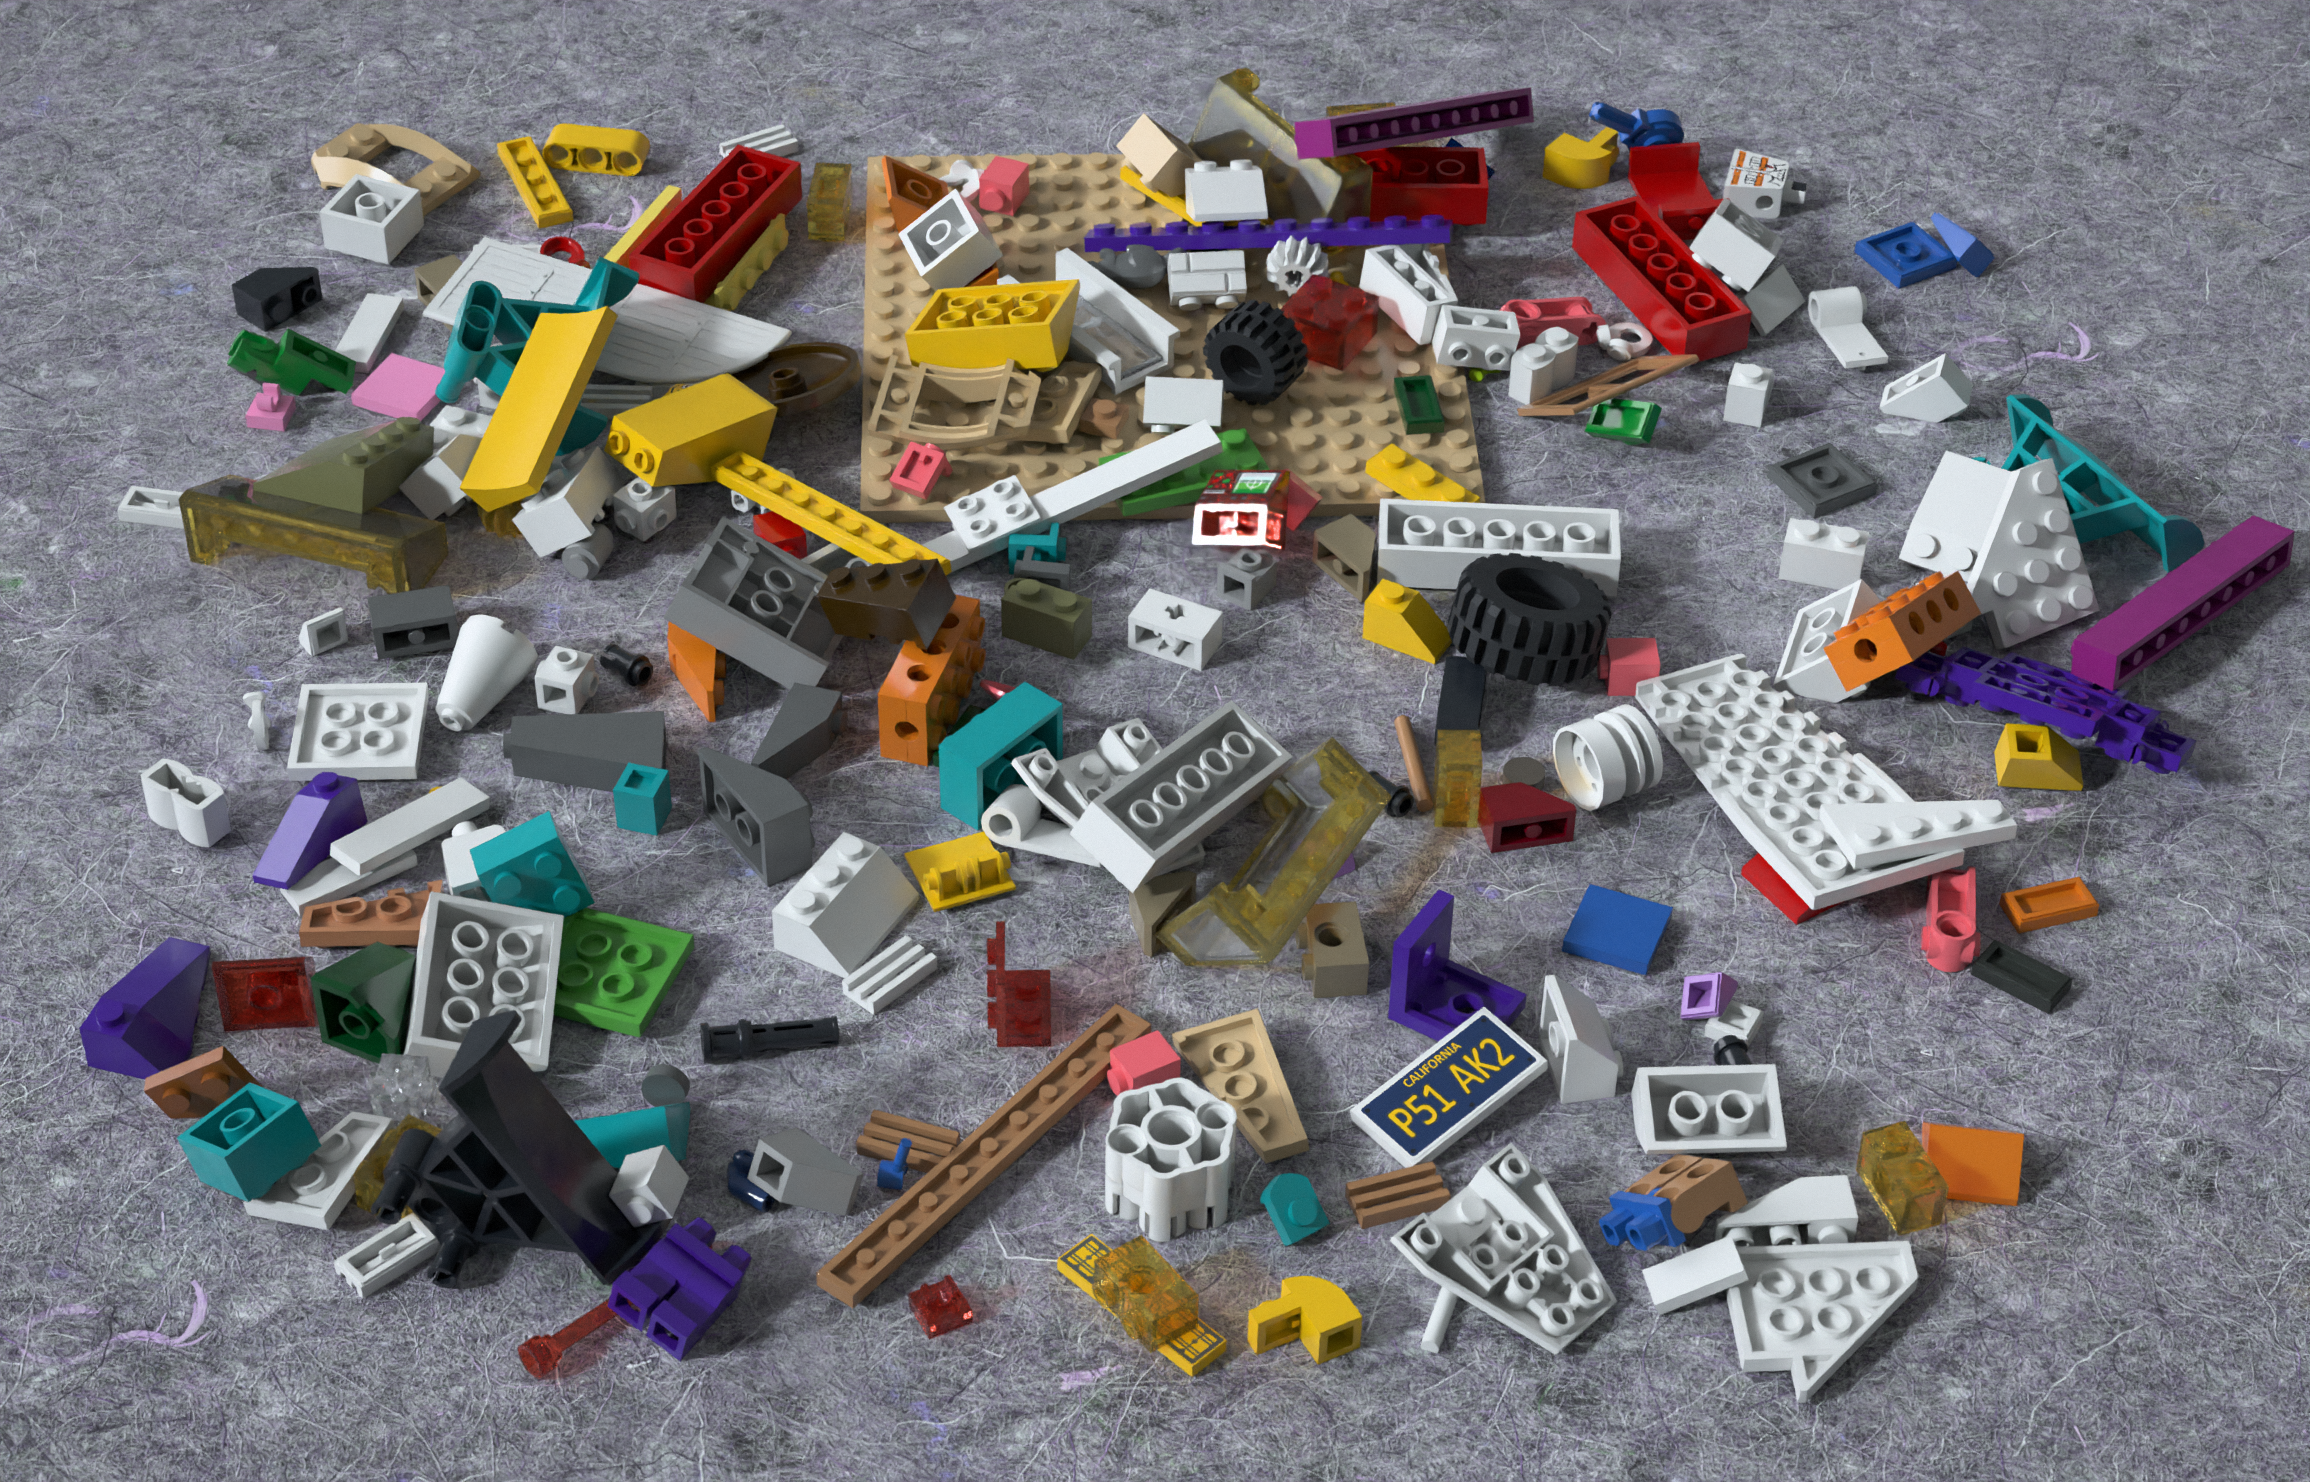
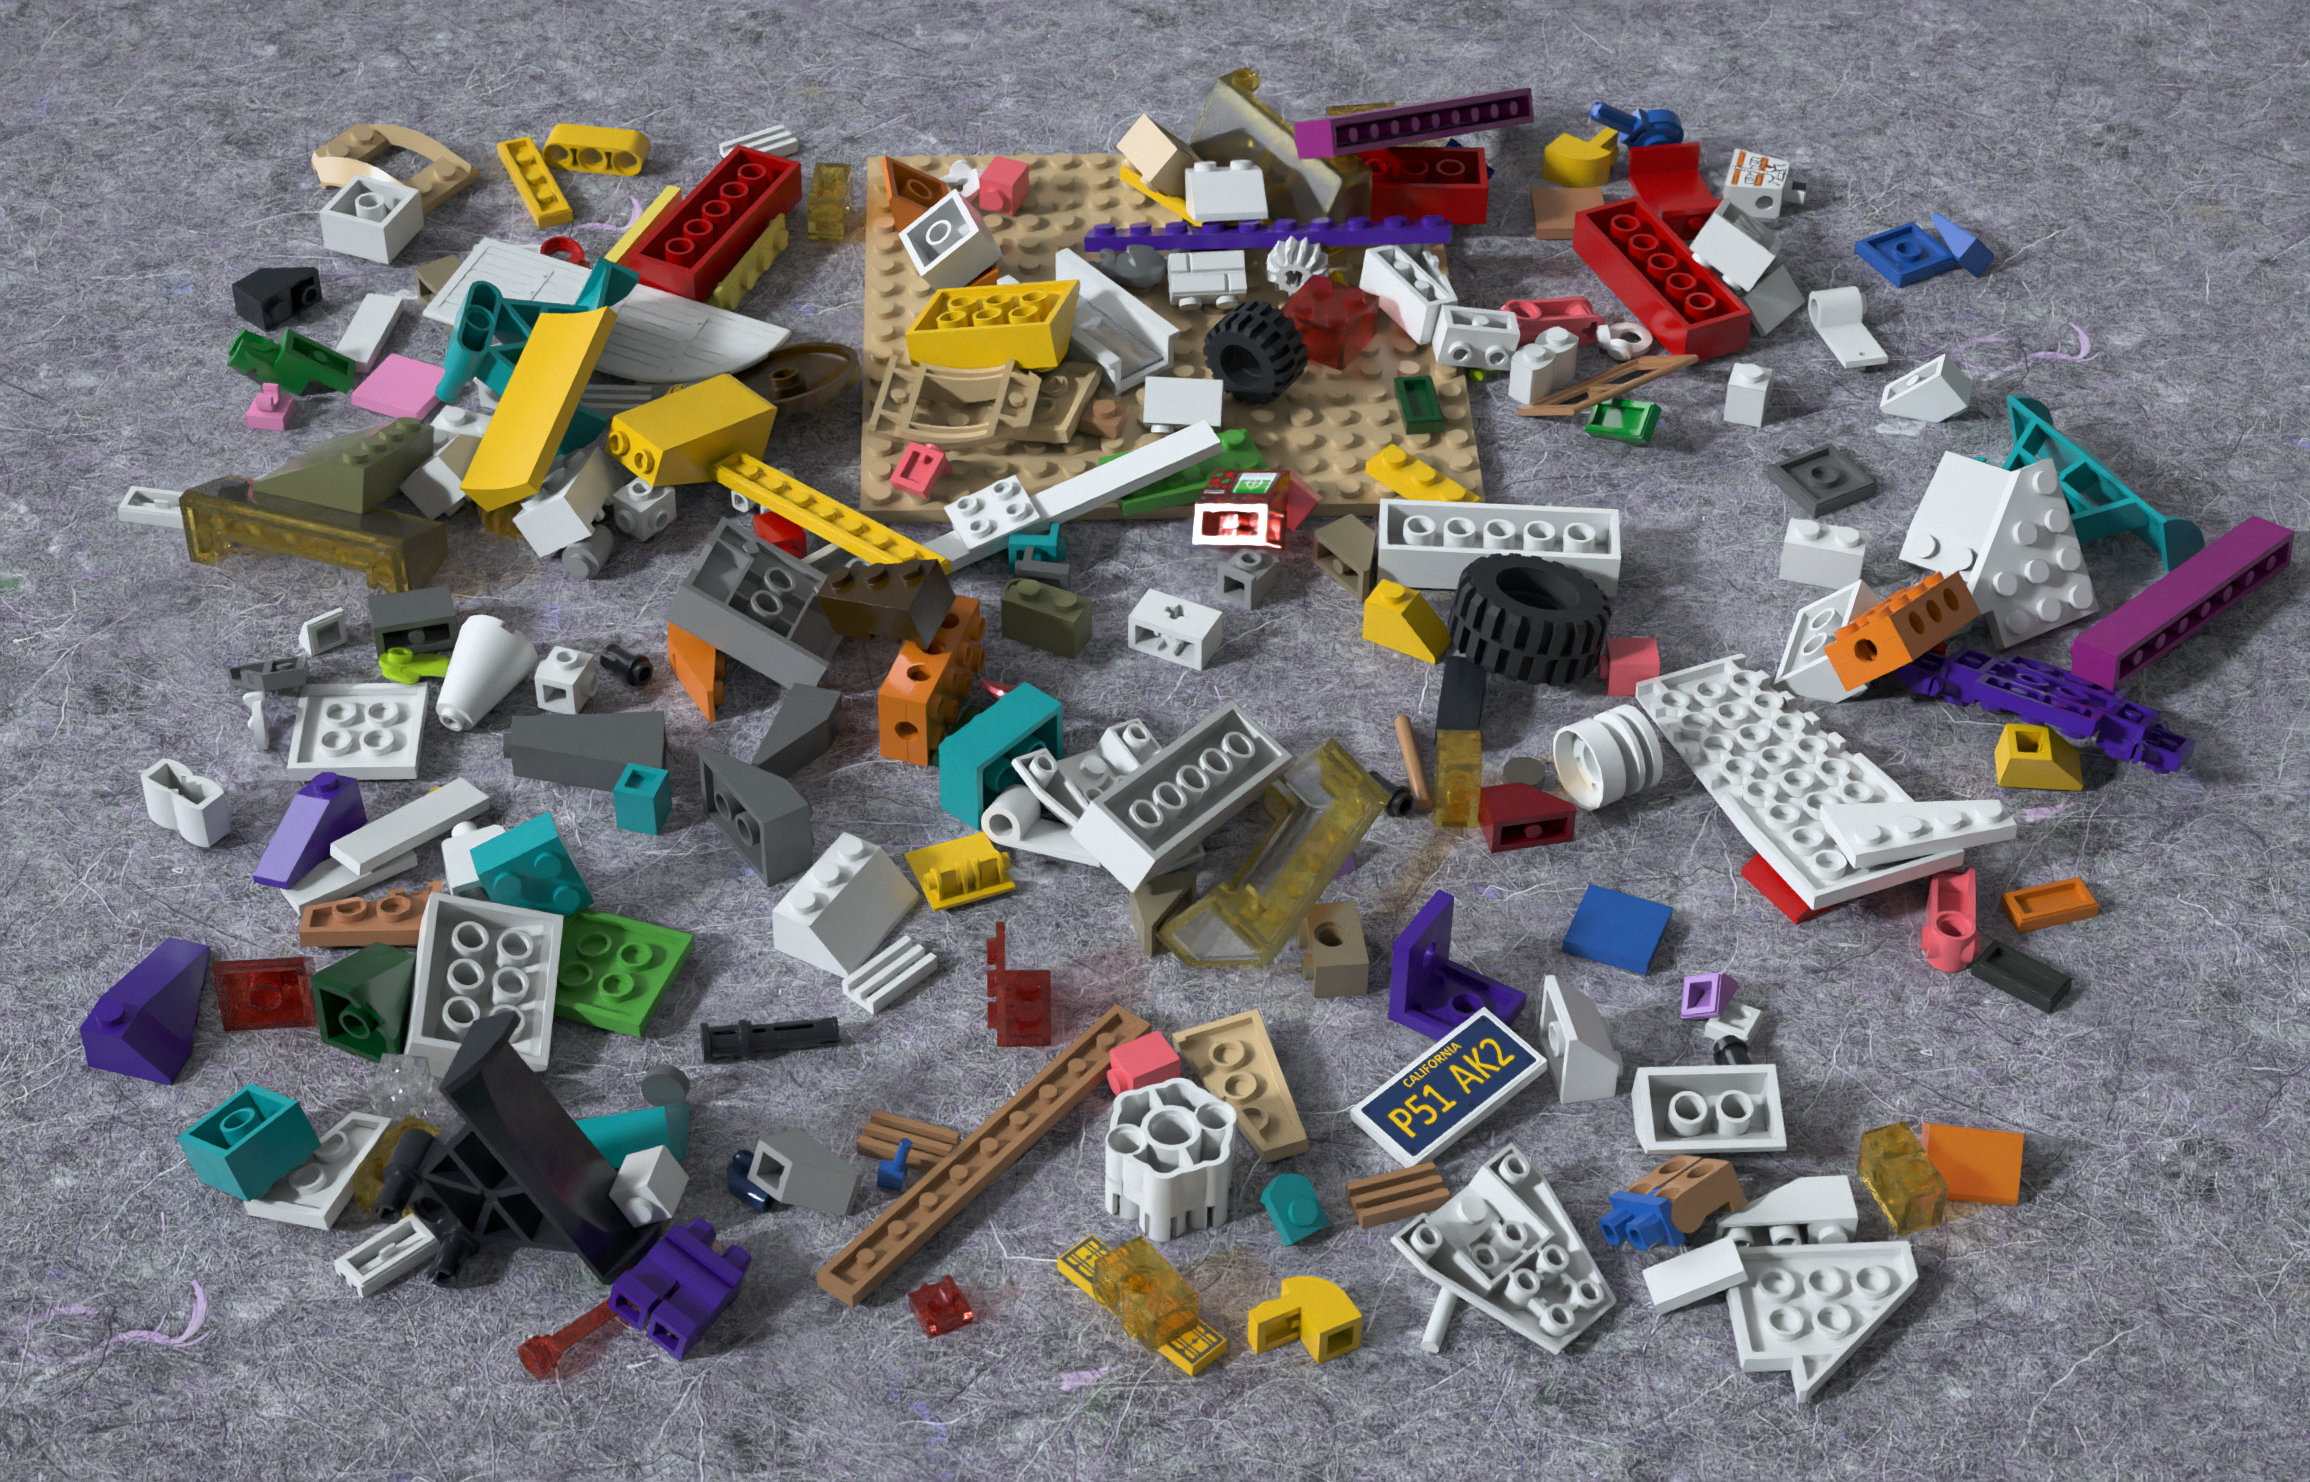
dark orange wing [144,1046,264,1119] -> none
none -> dark grey wing [227,654,310,696]
none -> lime plate [378,647,451,685]
none -> nougat tile [1530,188,1604,239]

